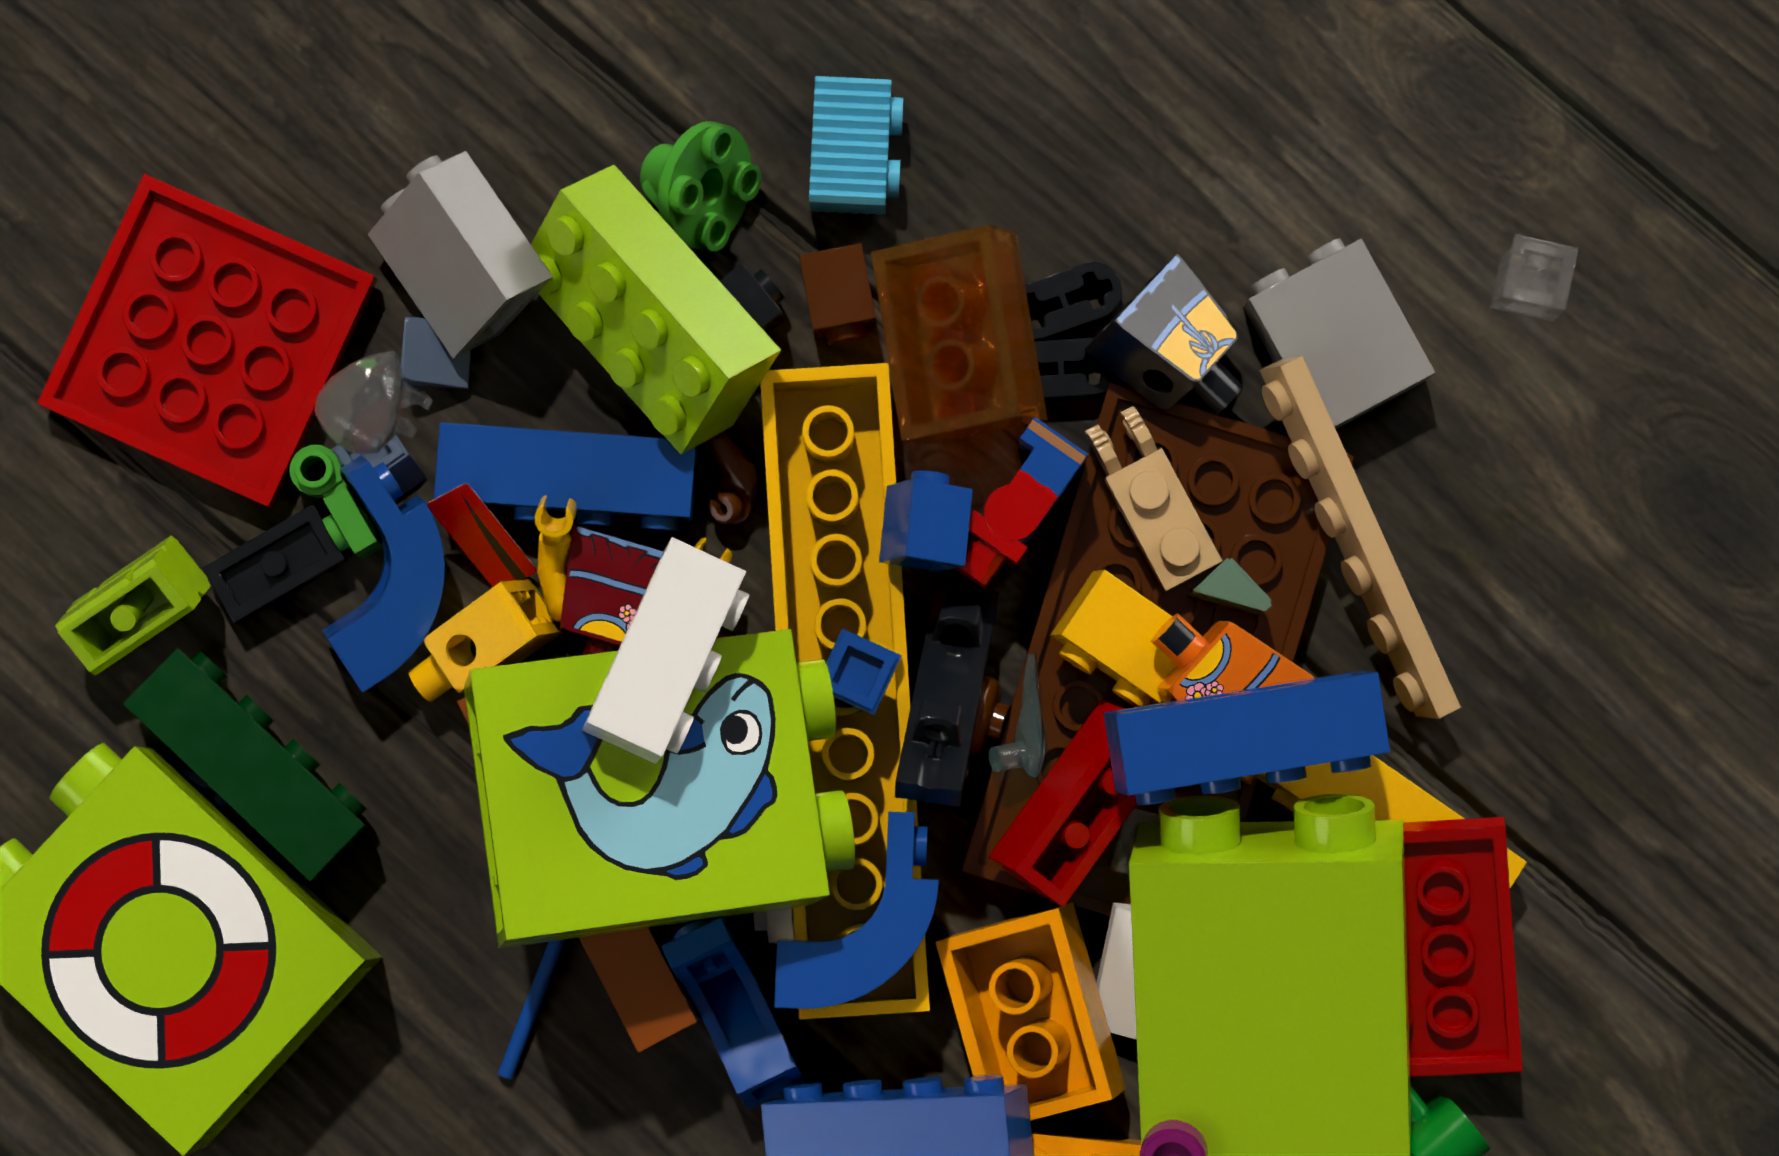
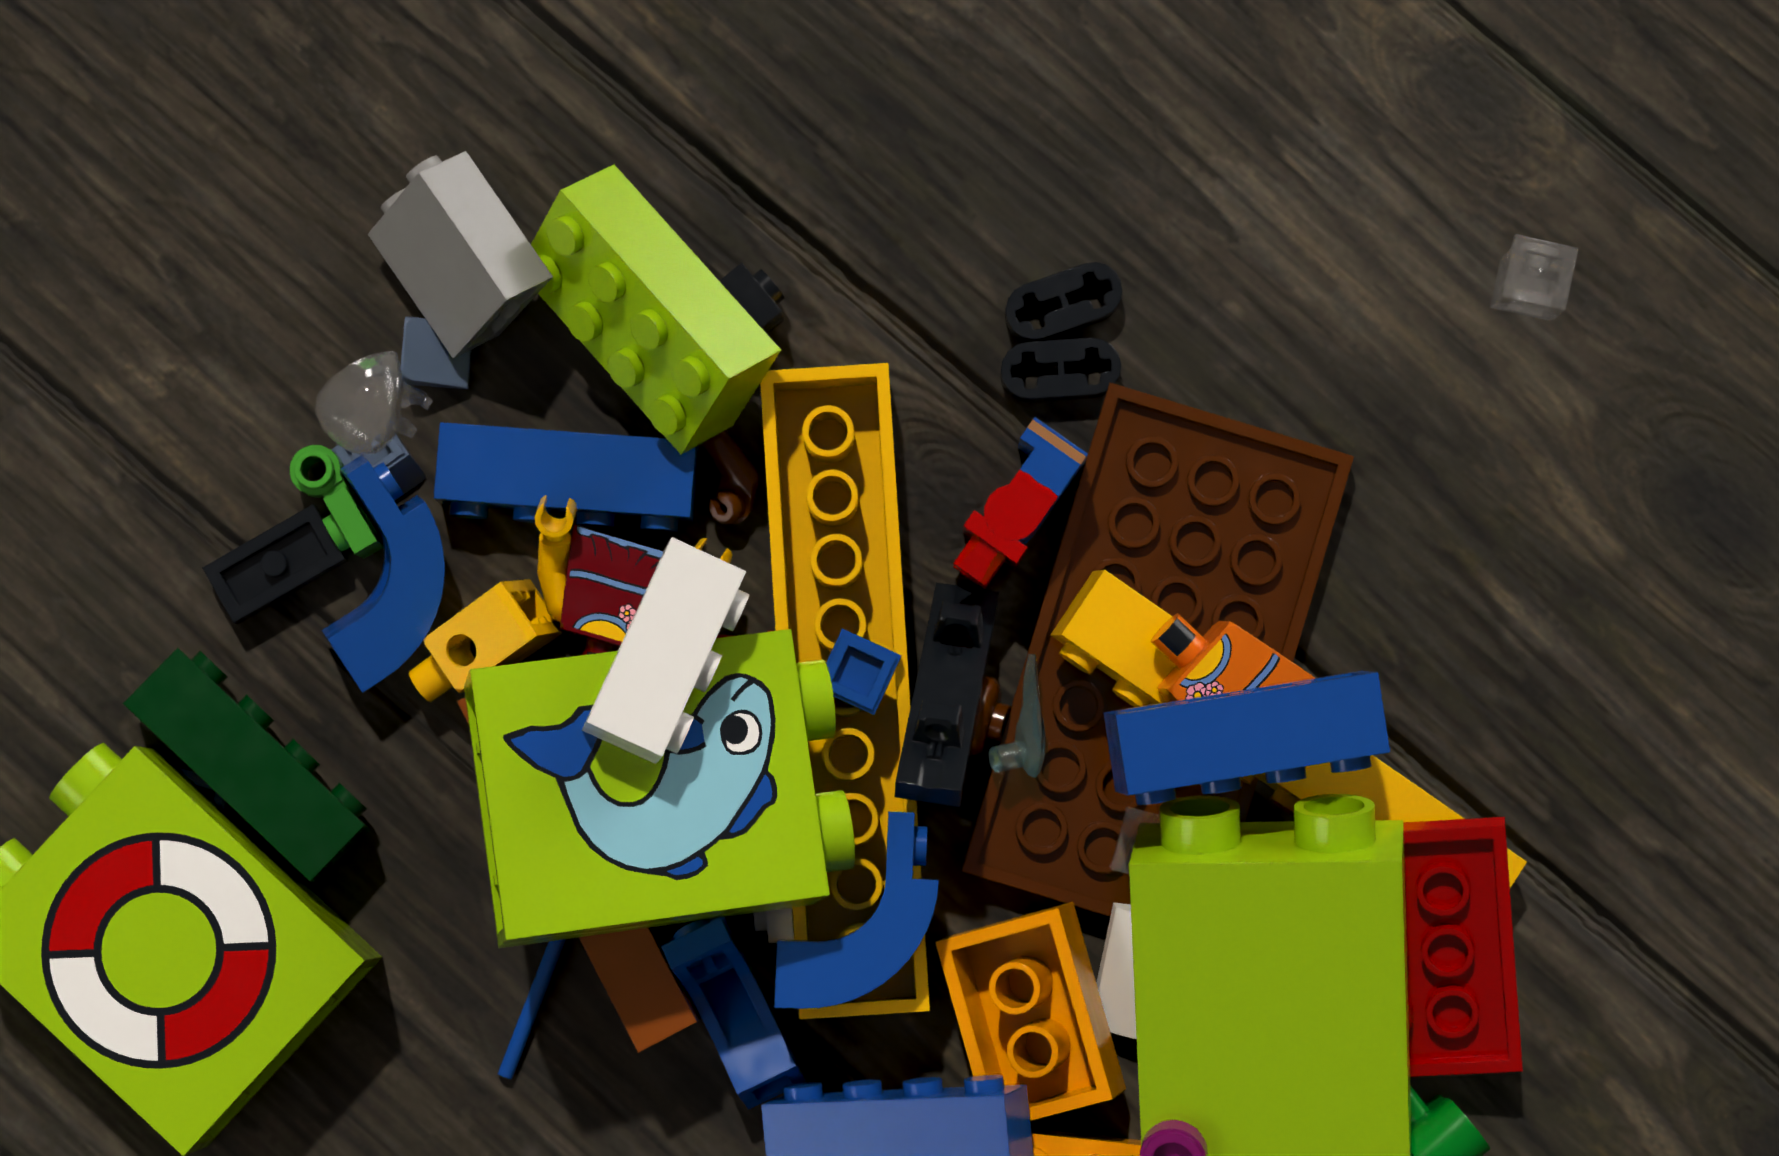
red plate [37,174,378,509] -> none
lime brick [55,535,211,676] -> none
red sticker [427,483,536,587] -> none
bright green plate [640,121,762,251] -> none
reddish brown brick [799,243,876,345] -> none
medium azure brick [809,76,904,215] -> none
clear orange brick [871,225,1048,445] -> none
blue brick [879,471,973,572] -> none
red brick [988,700,1136,907] -> none
black torso [1084,254,1244,414] -> none
tan hinge [1085,406,1222,593] -> none
sand green slope [1189,557,1272,616] -> none
light grey brick [1243,238,1436,429] -> none
tan plate [1259,356,1461,719] -> none

